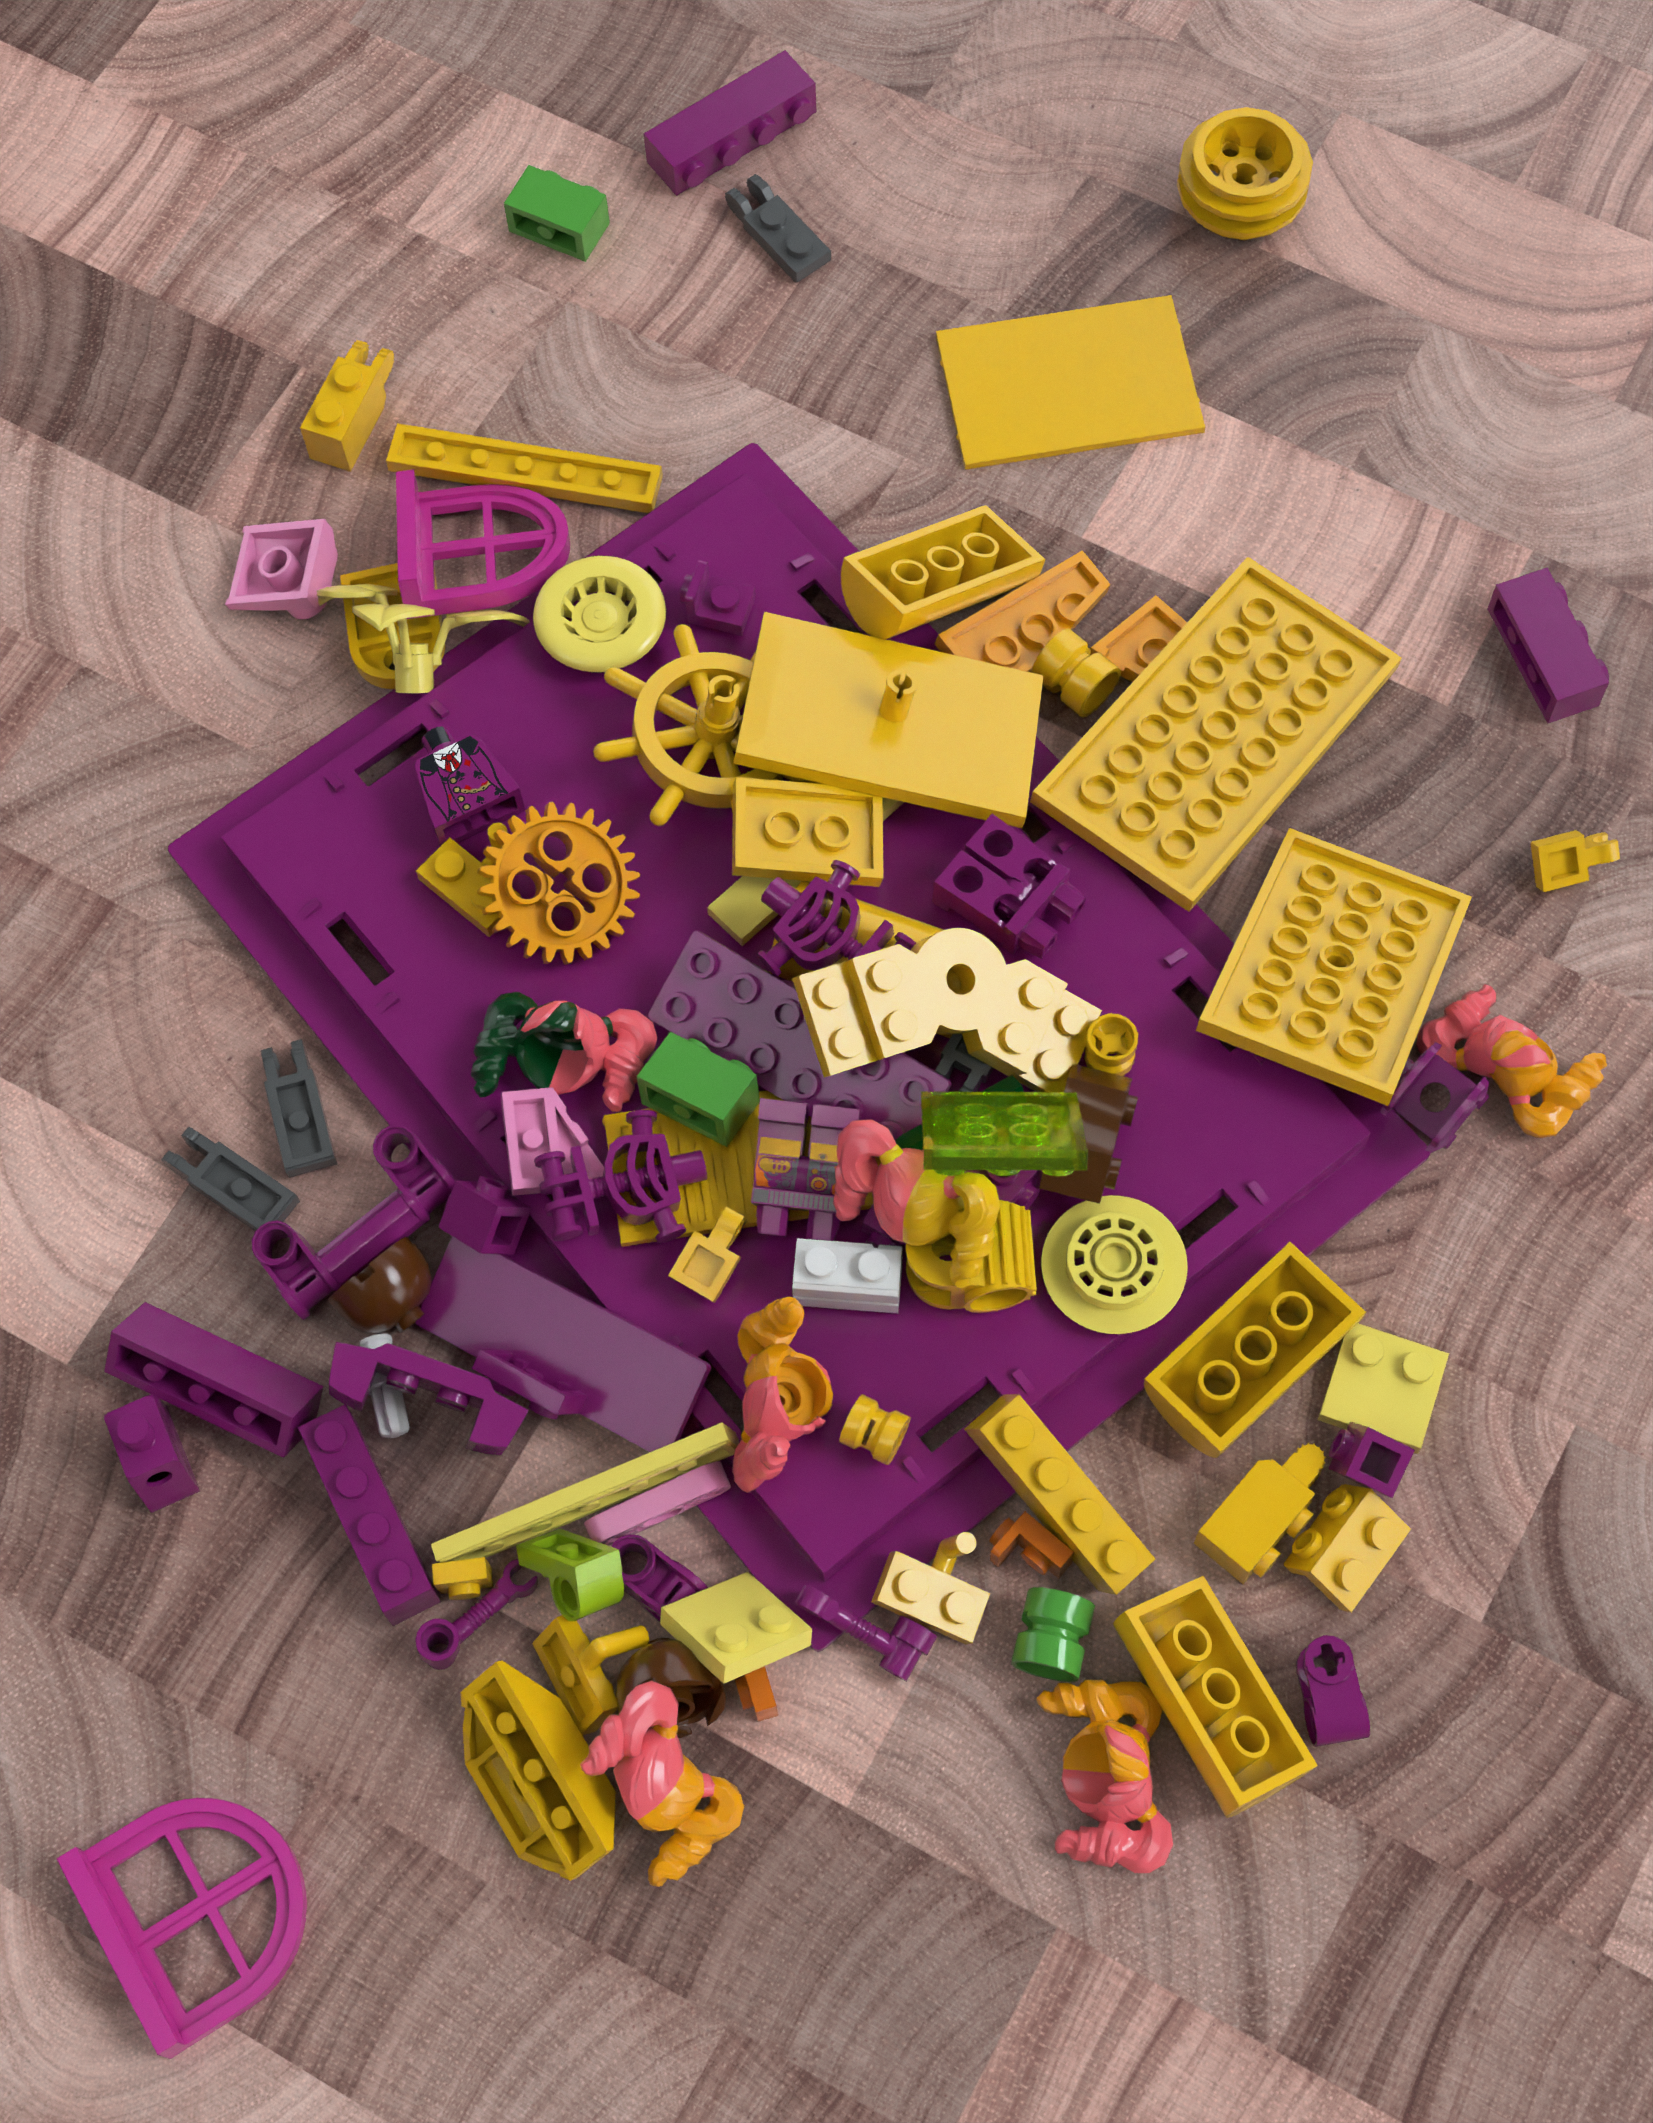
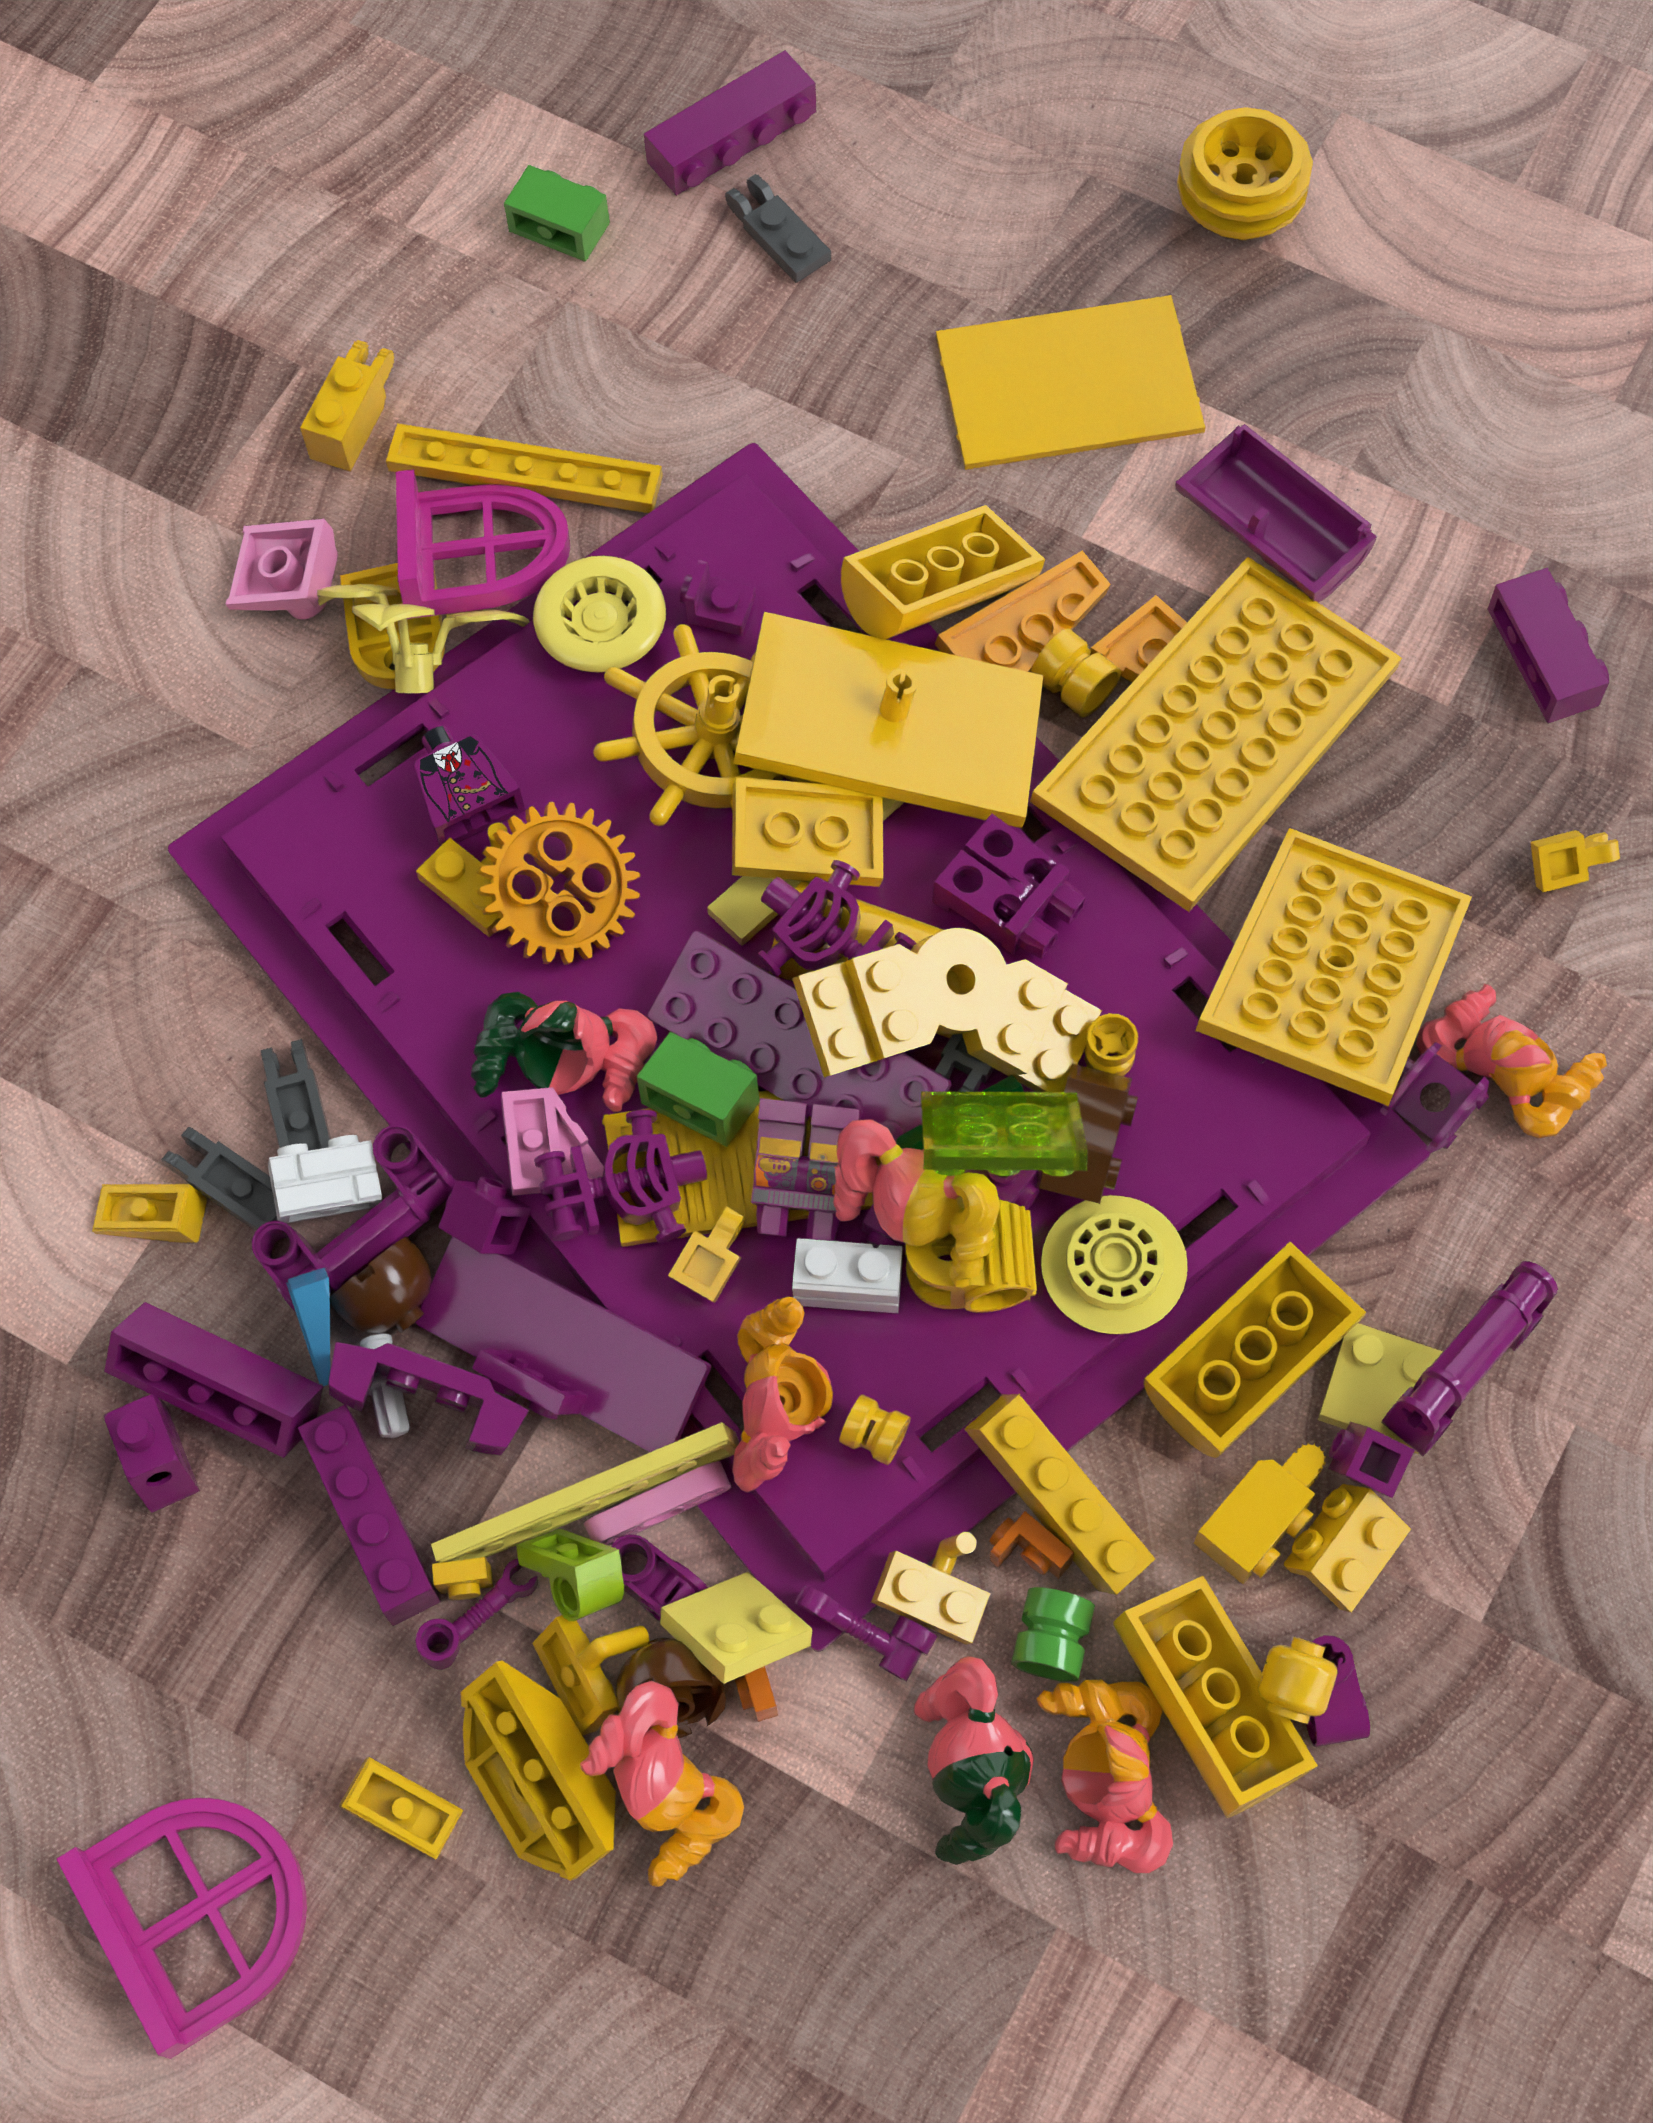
none -> yellow slope [92,1184,207,1243]
none -> white brick [268,1135,382,1223]
none -> dark azure slope [286,1268,330,1386]
none -> yellow slope [339,1757,463,1860]
none -> hair [914,1656,1034,1865]
none -> magenta container [1175,424,1377,602]
none -> yellow head [1258,1637,1338,1724]
none -> magenta piece [1381,1261,1558,1457]

